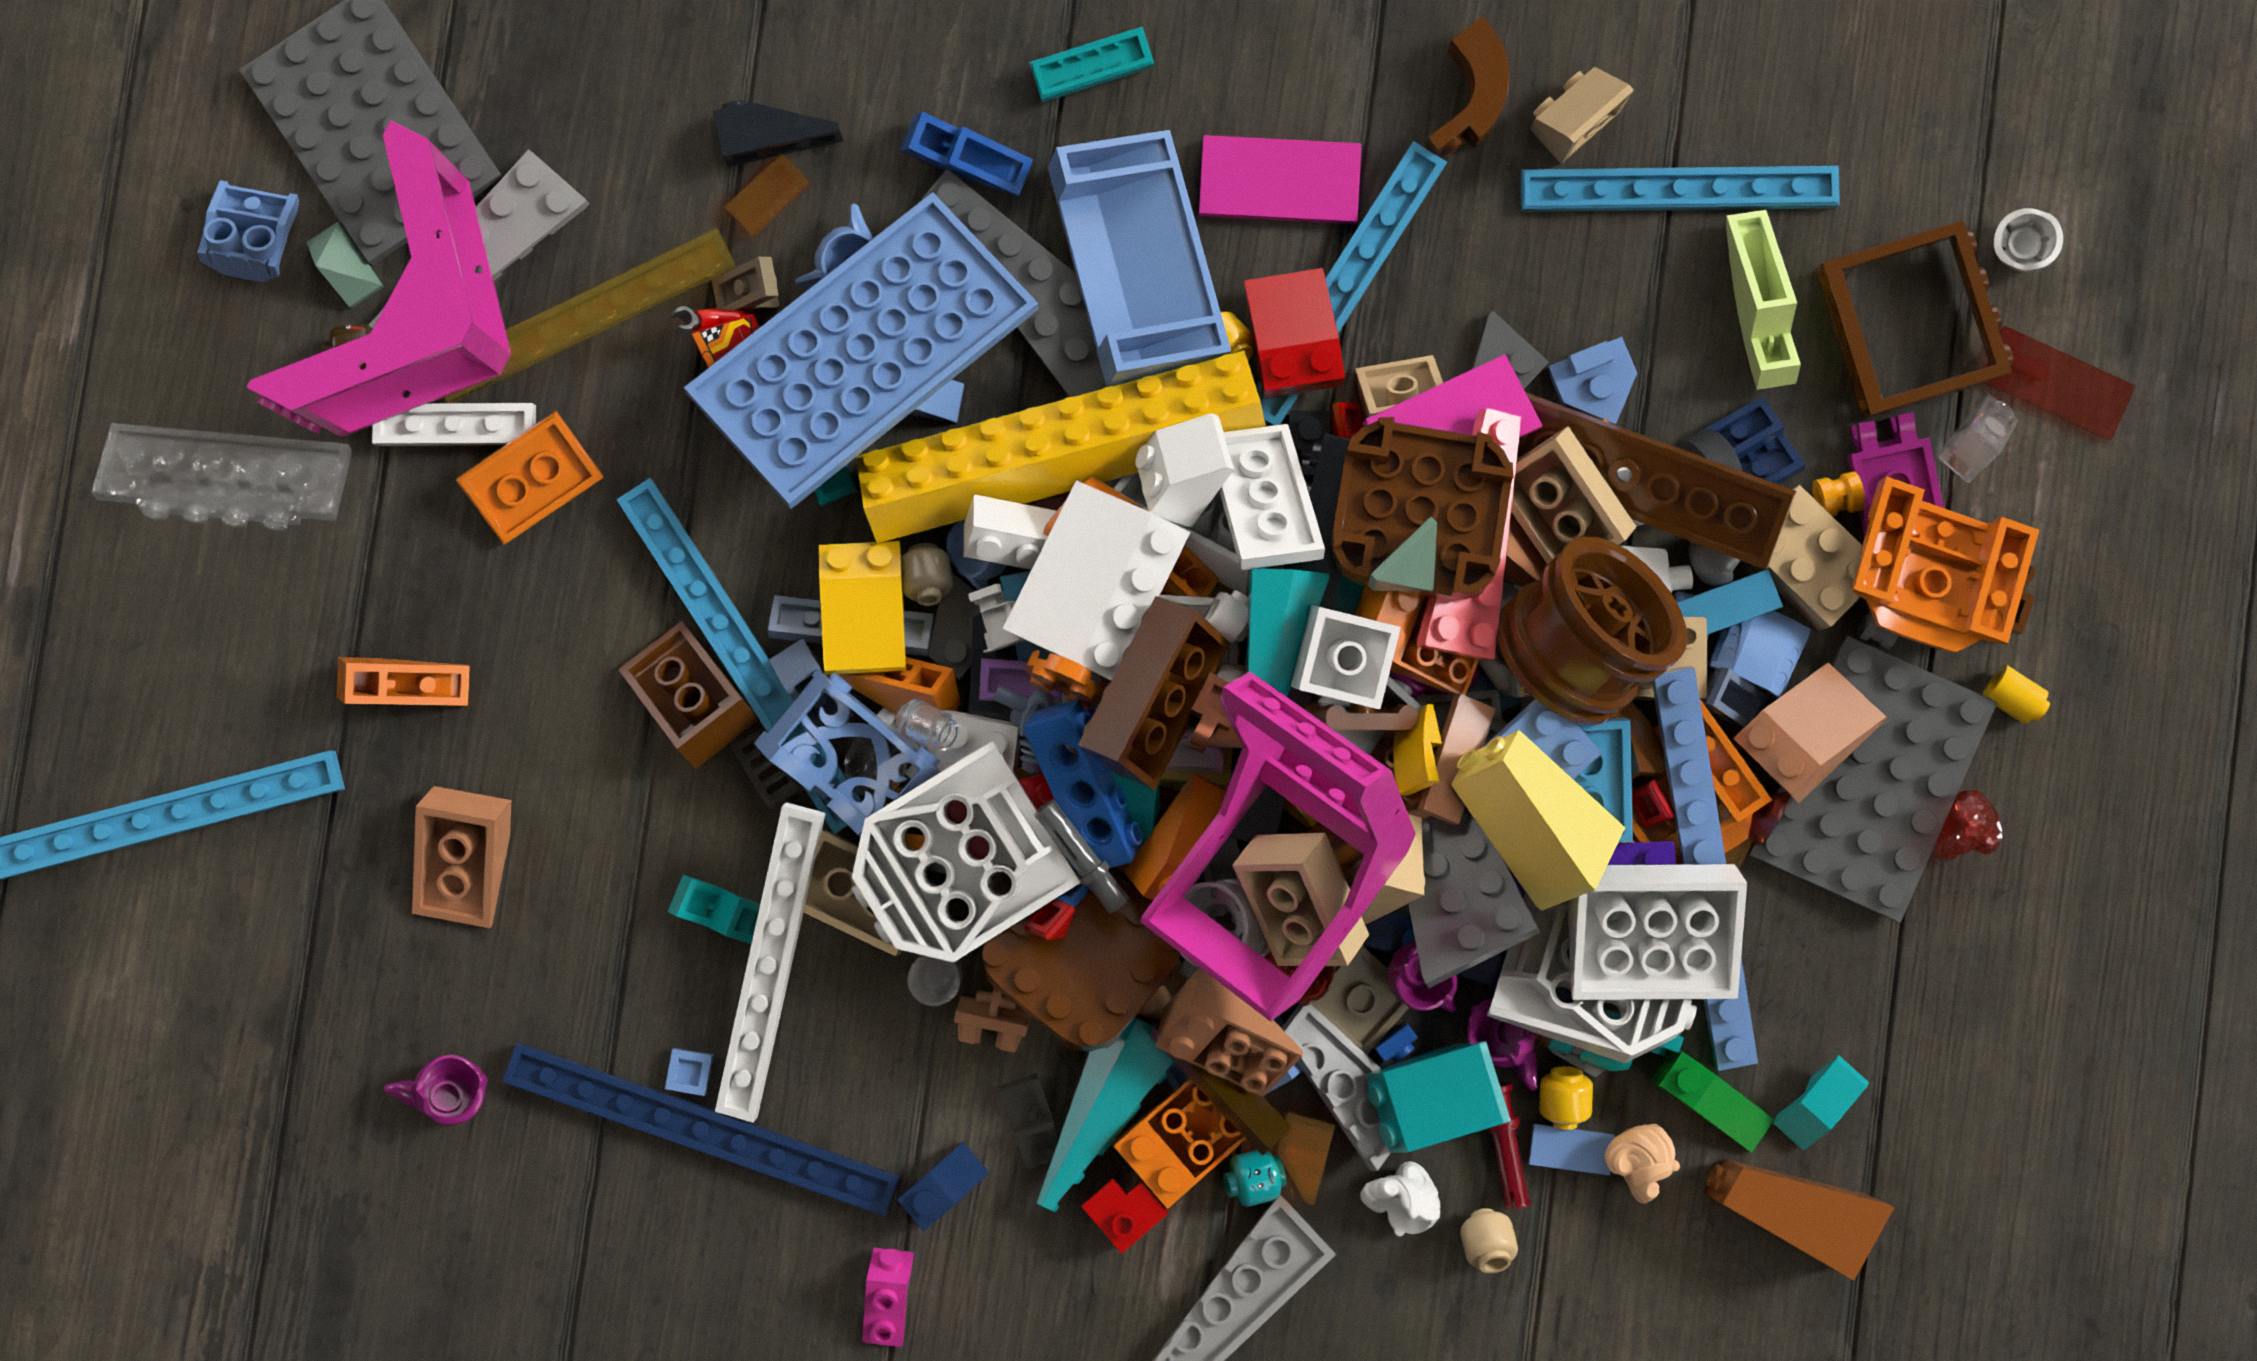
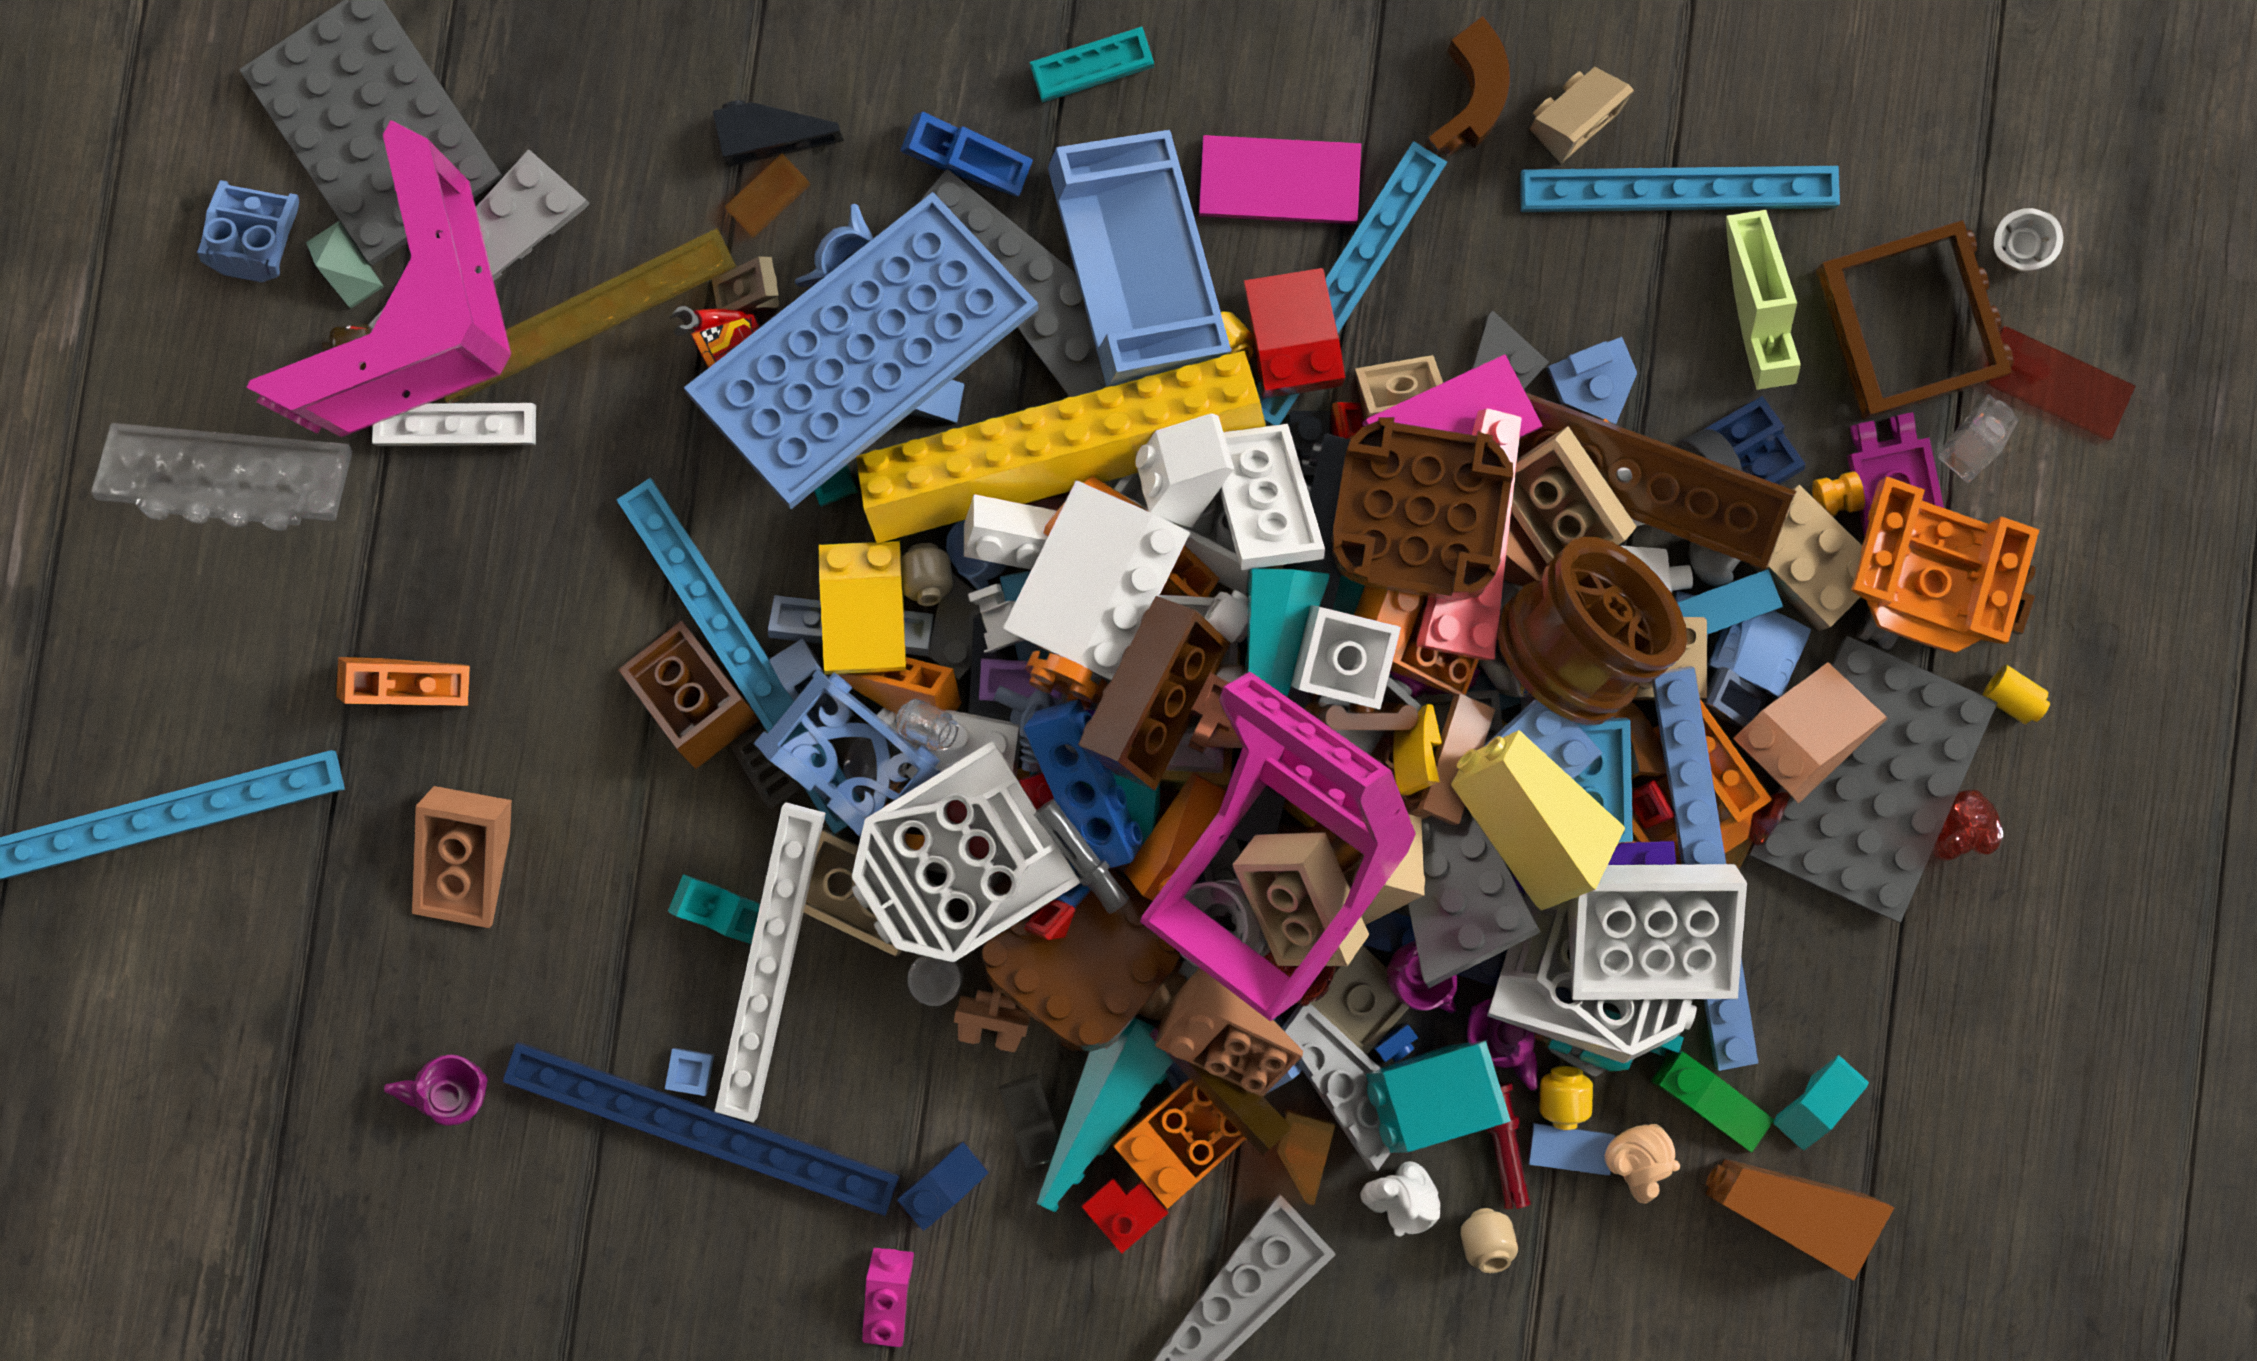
orange tile [456,411,603,545] -> none
teal head [1223,1150,1287,1207] -> none
sand green slope [1367,517,1437,591] -> none

